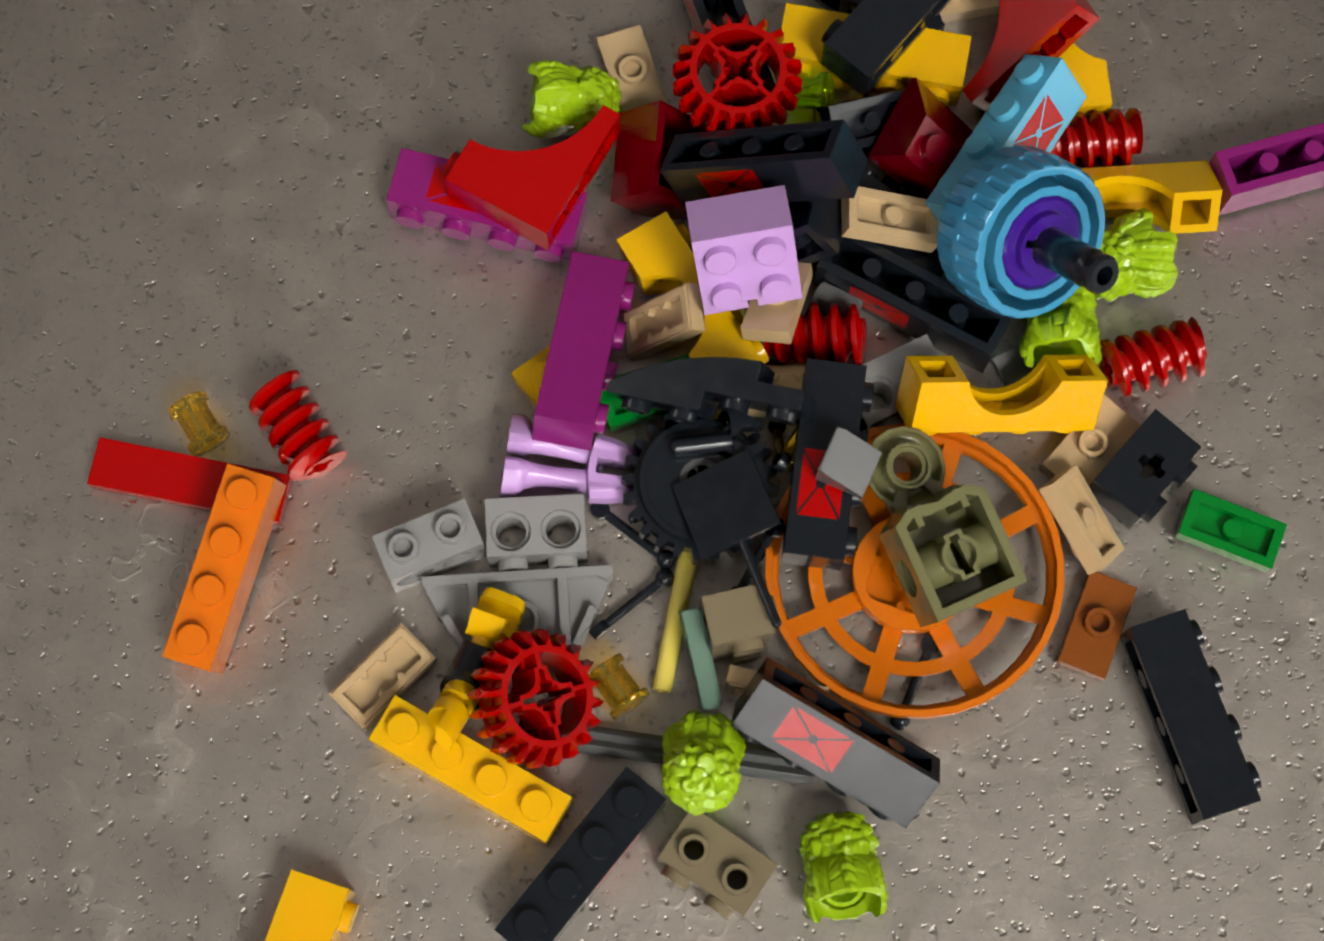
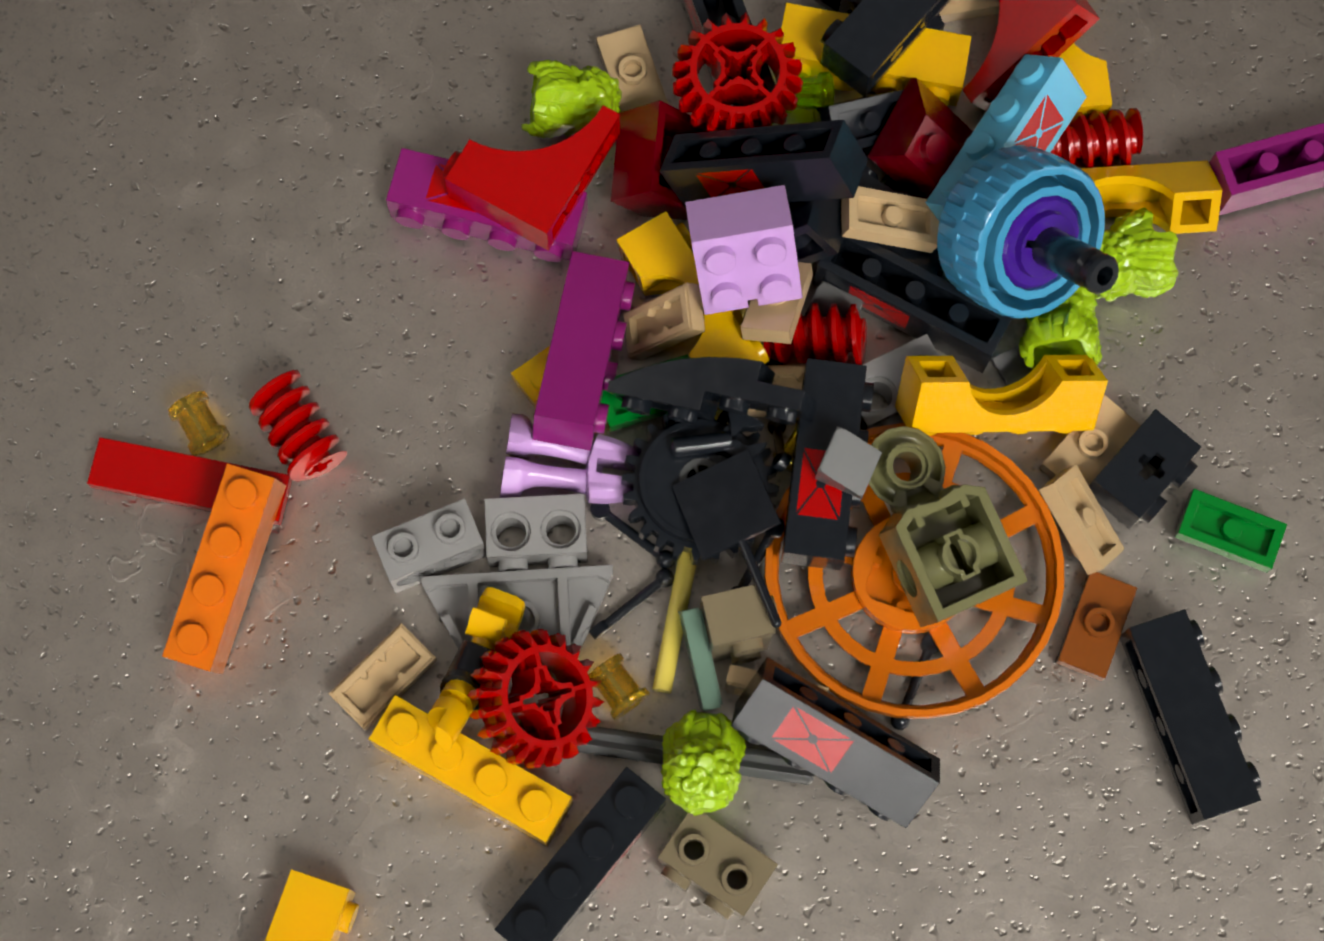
lime hair [799,811,888,923] -> none
red piece [1098,316,1207,397] -> none

